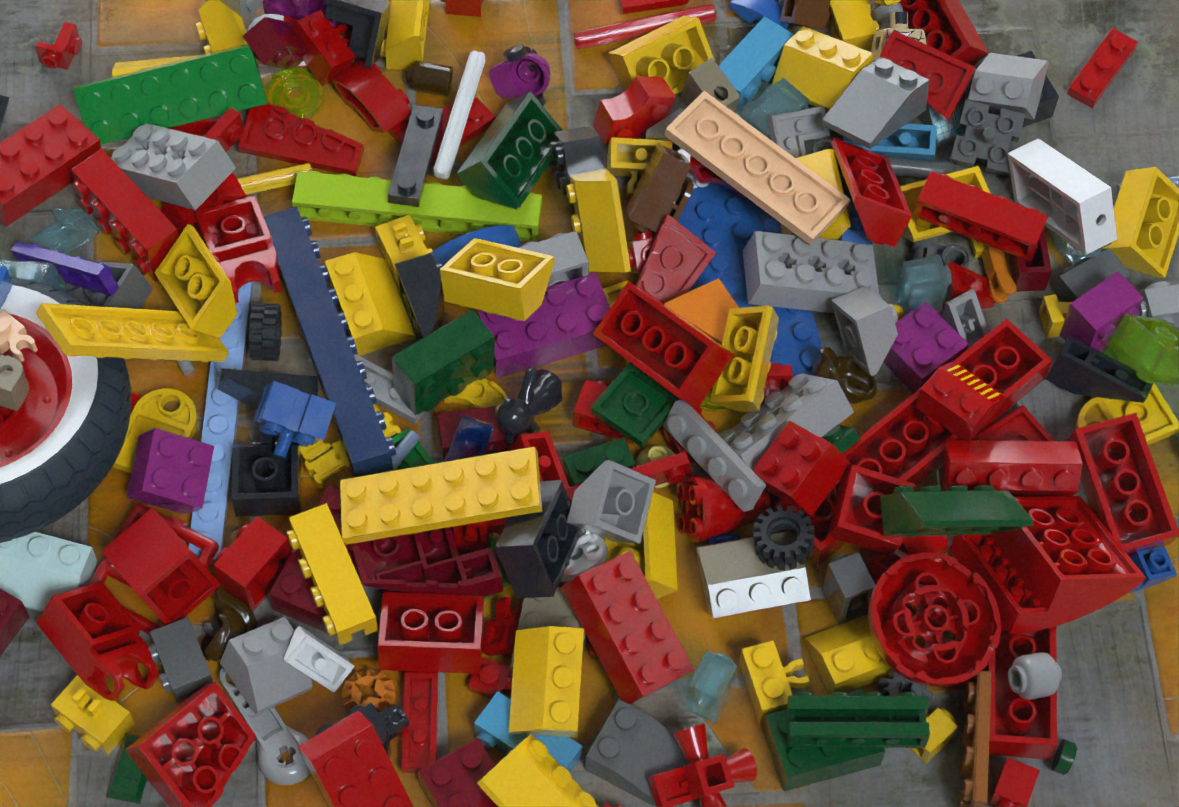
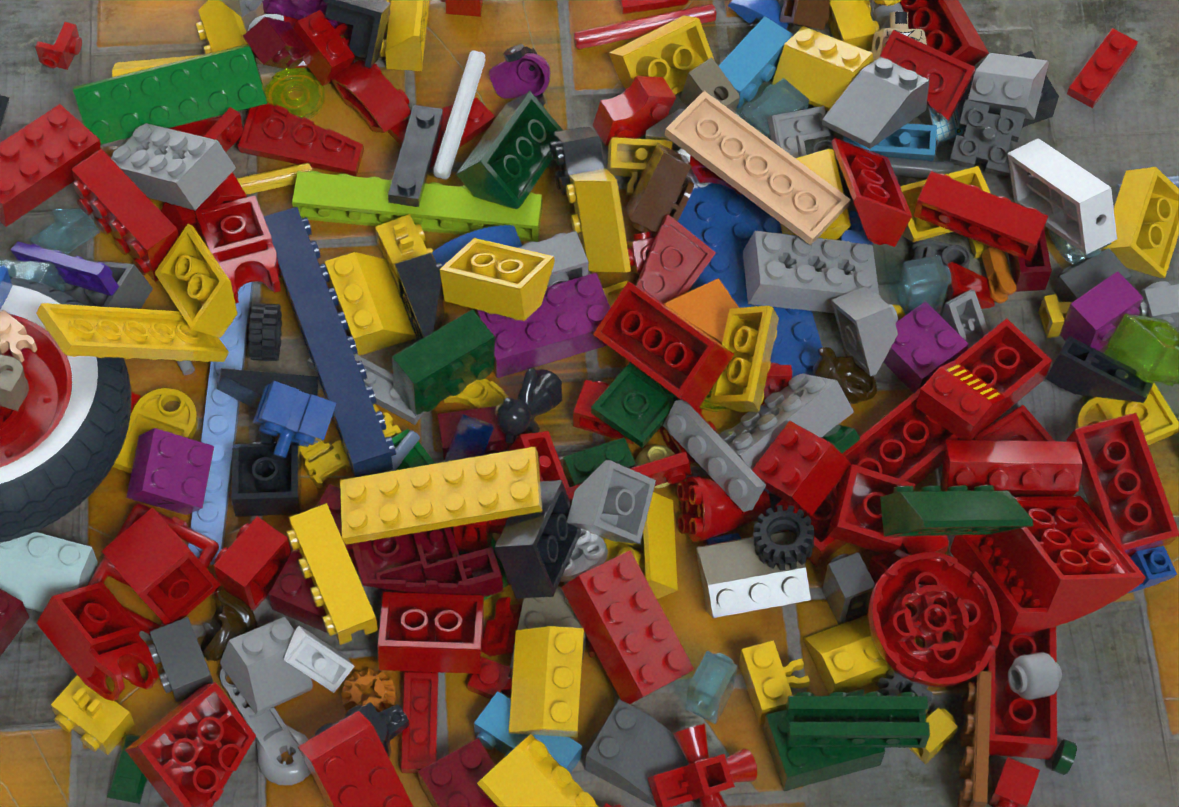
dark brown brick [407,61,453,96] -> none

